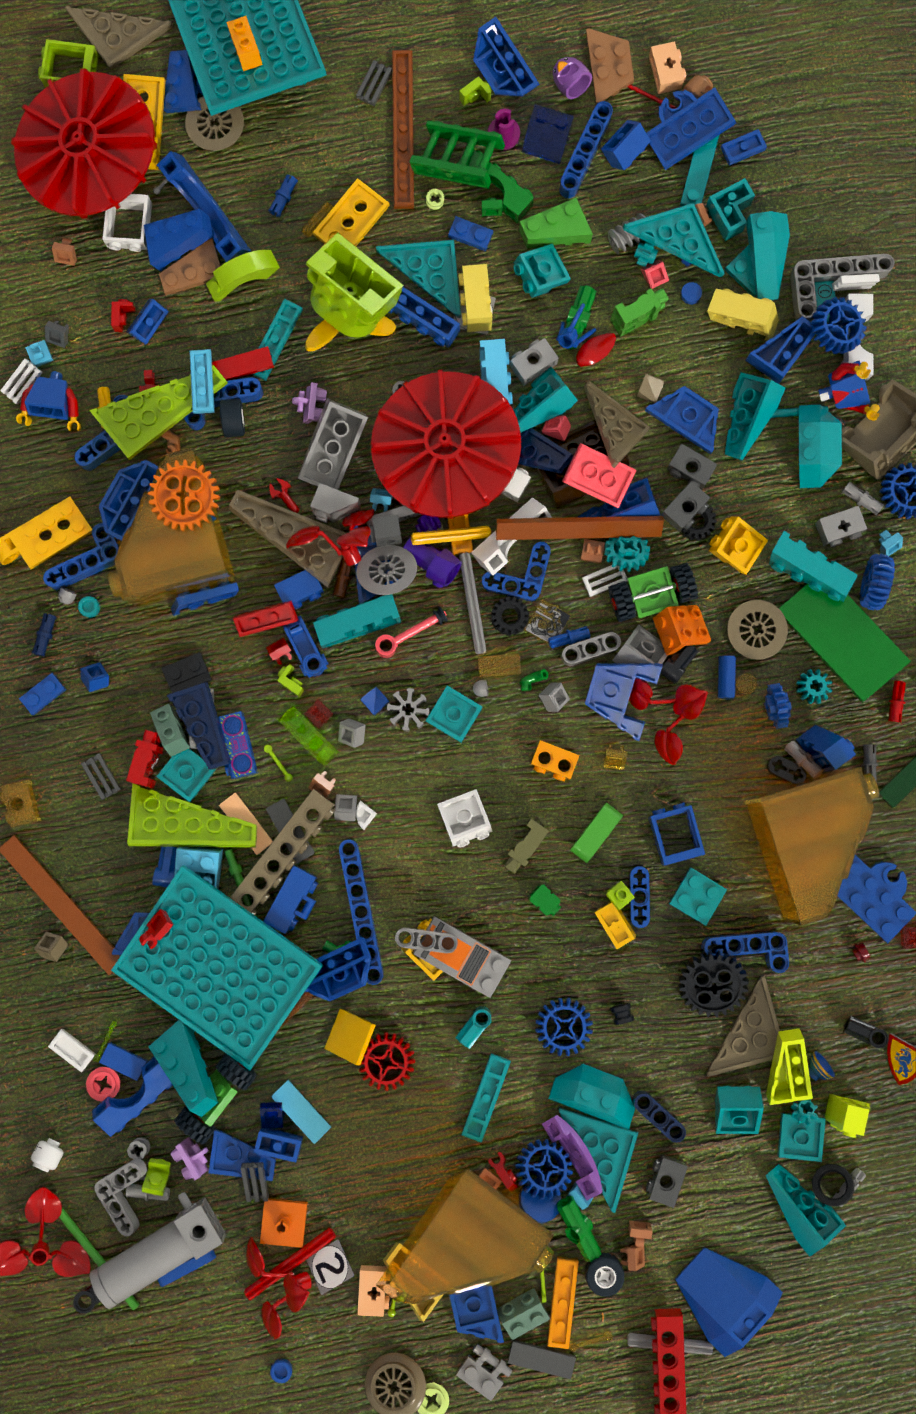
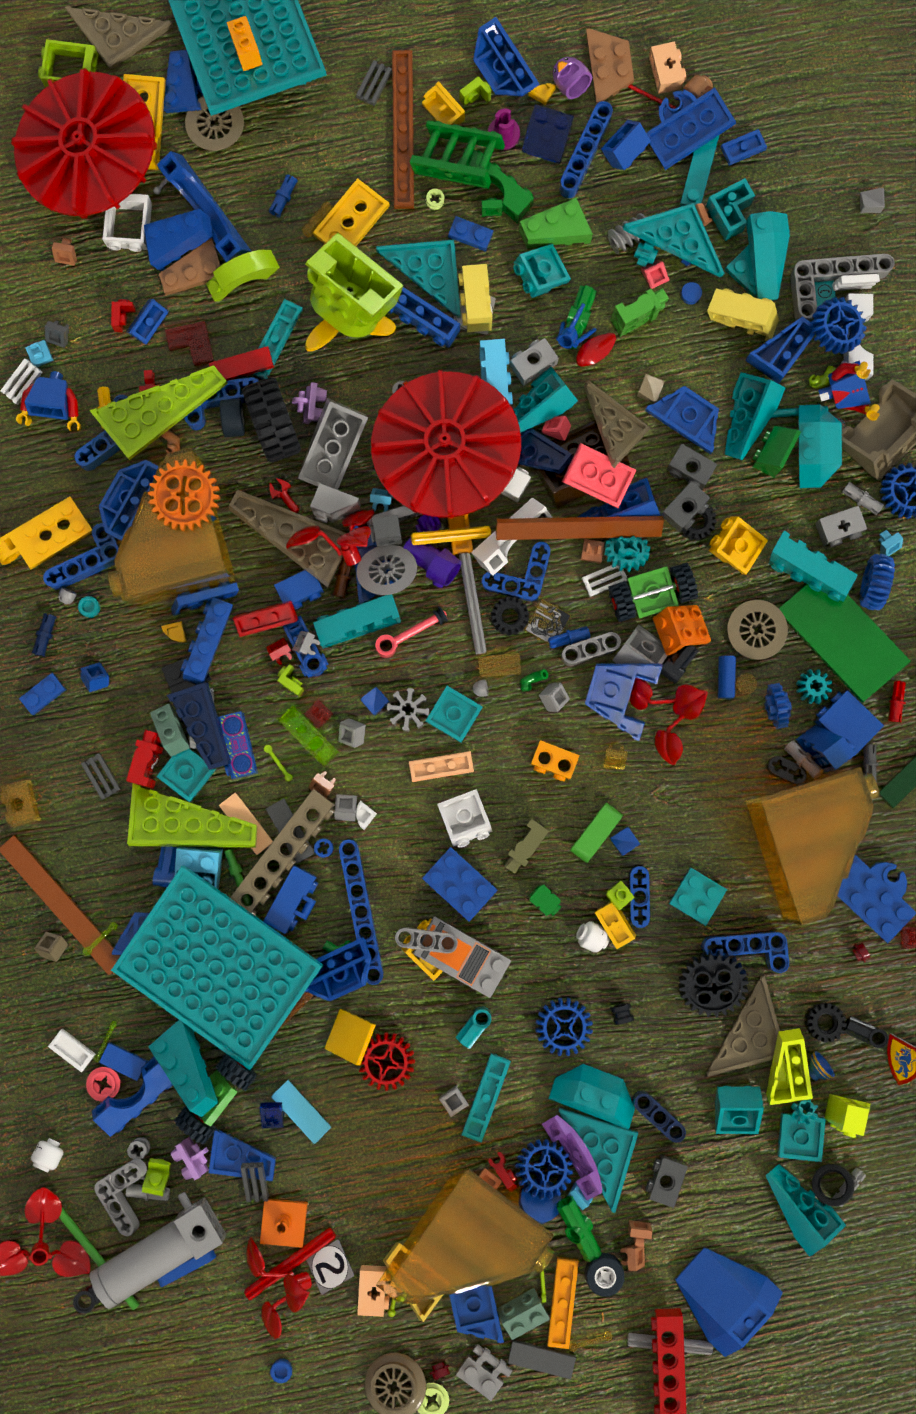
red plate [139,909,174,949] -> none
medium azure tile [190,349,215,414] -> none
blue brick [254,1127,304,1163] -> none
blue window [648,802,705,866] -> none
none -> clear neon green hinge [82,922,118,956]
none -> yellow tile [161,621,187,643]
none -> clear red tile [165,321,214,366]
none -> blue brick [180,597,233,685]
none -> black tyre [242,377,301,463]
none -> light grey tile [292,631,320,655]
none -> blue bush [314,839,334,858]
none -> light nougat tile [409,751,474,782]
none -> yellow hinge [422,81,465,125]
none -> blue brick [422,847,498,922]
none -> dark red plate [429,1361,450,1380]
none -> light grey slope [439,1085,469,1117]
none -> yellow tile [528,83,556,105]
none -> white head [576,921,609,953]
none -> blue slope [609,827,640,856]
none -> green slope [752,426,801,478]
none -> black tyre [805,1002,847,1043]
none -> lime arm [809,366,836,389]
none -> blue brick [814,690,884,754]
none -> light grey slope [860,188,885,213]

